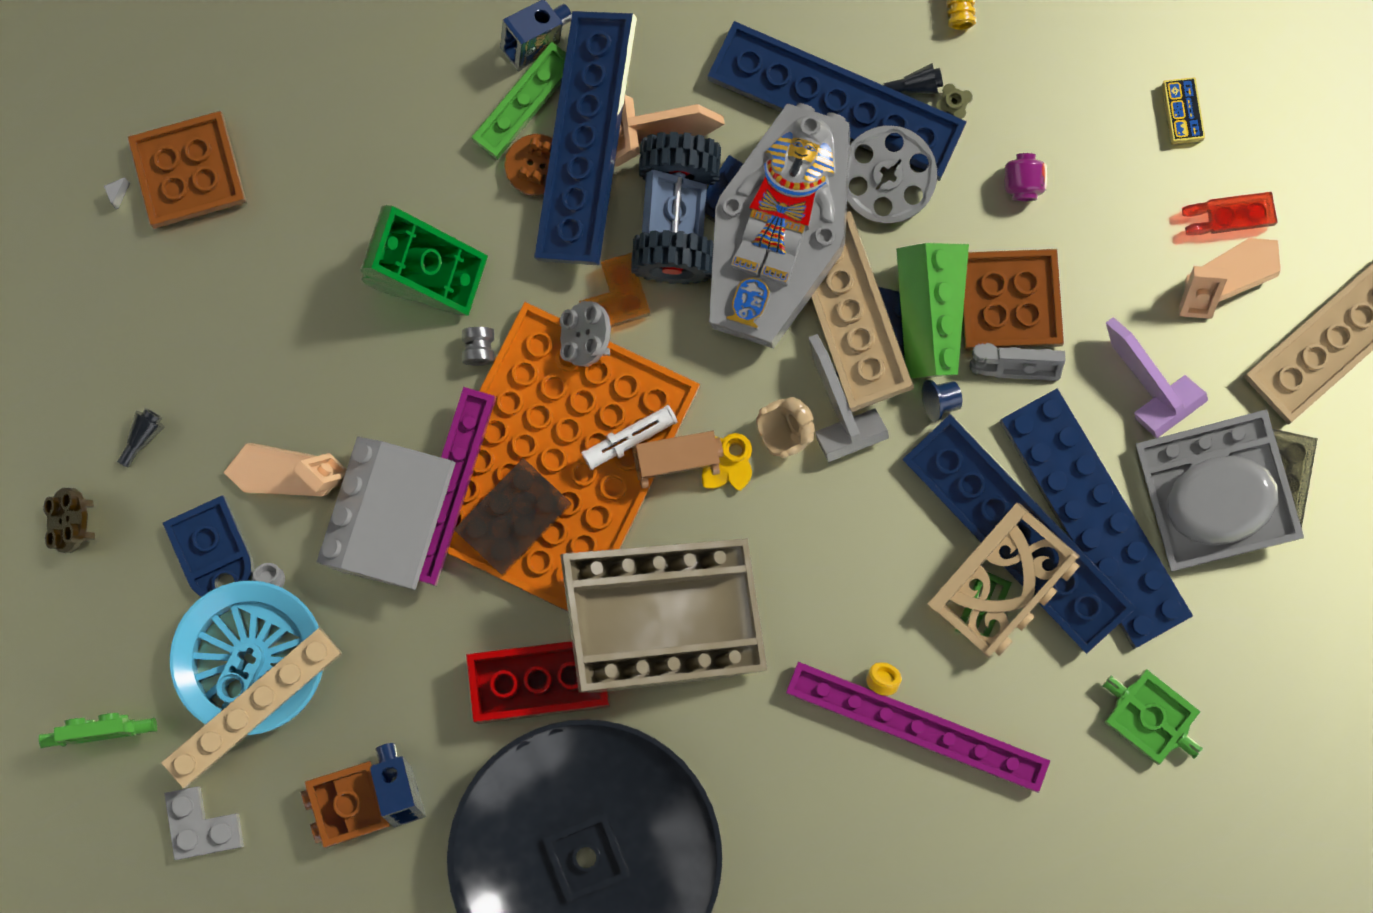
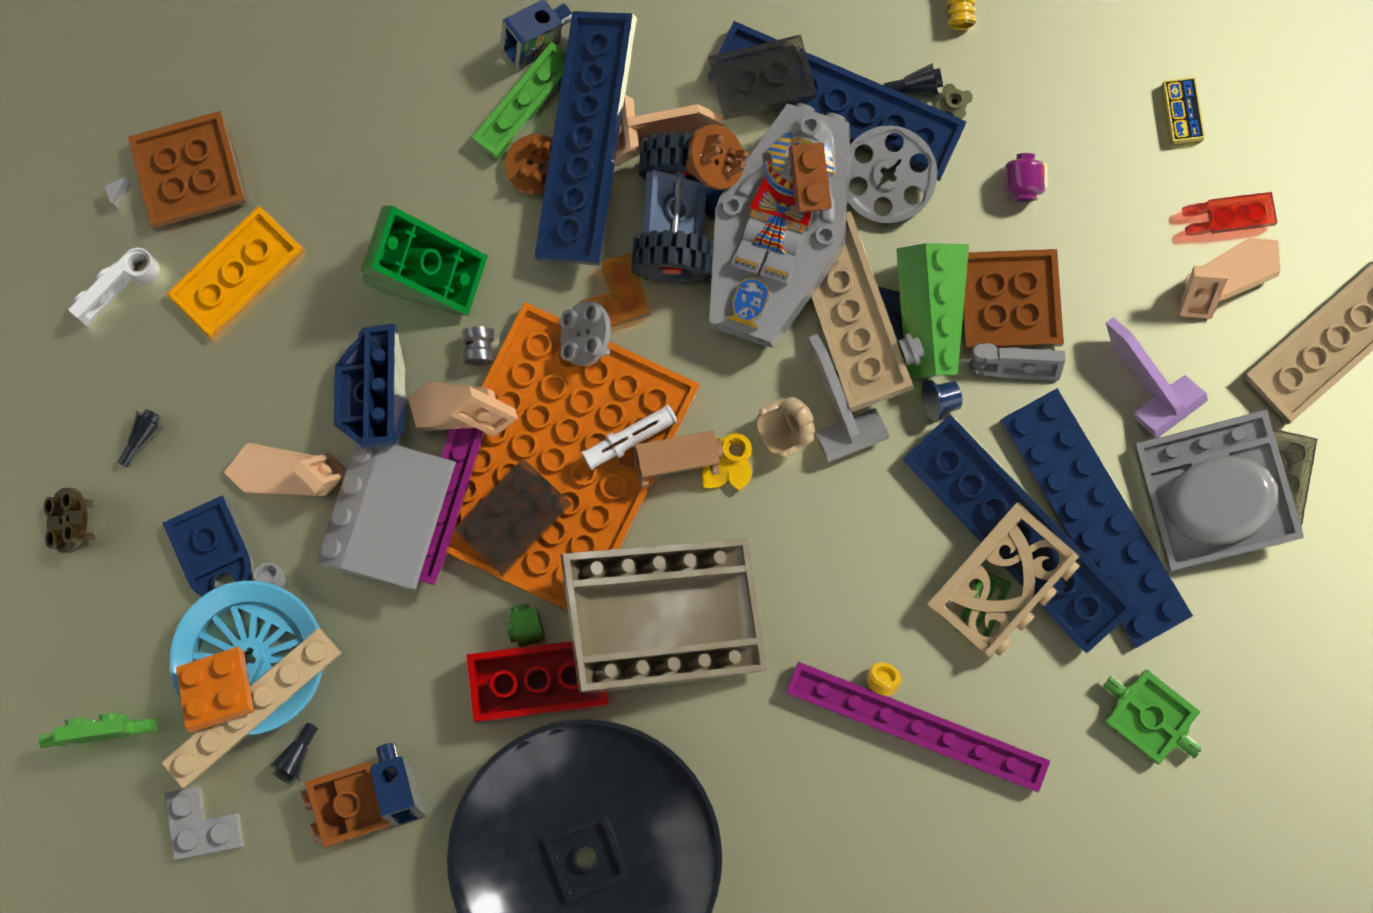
none -> white plate [68,247,160,326]
none -> light orange tile [166,206,305,341]
none -> orange plate [176,646,254,733]
none -> black cone [270,722,318,784]
none -> dark blue wedge [333,324,405,448]
none -> light nougat piece [408,381,518,436]
none -> bright green plate [506,603,545,647]
none -> dark orange plate [686,124,749,190]
none -> clear smoke plate [708,35,817,120]
none -> dark orange plate [788,142,832,213]
none -> light grey plate [898,333,925,366]

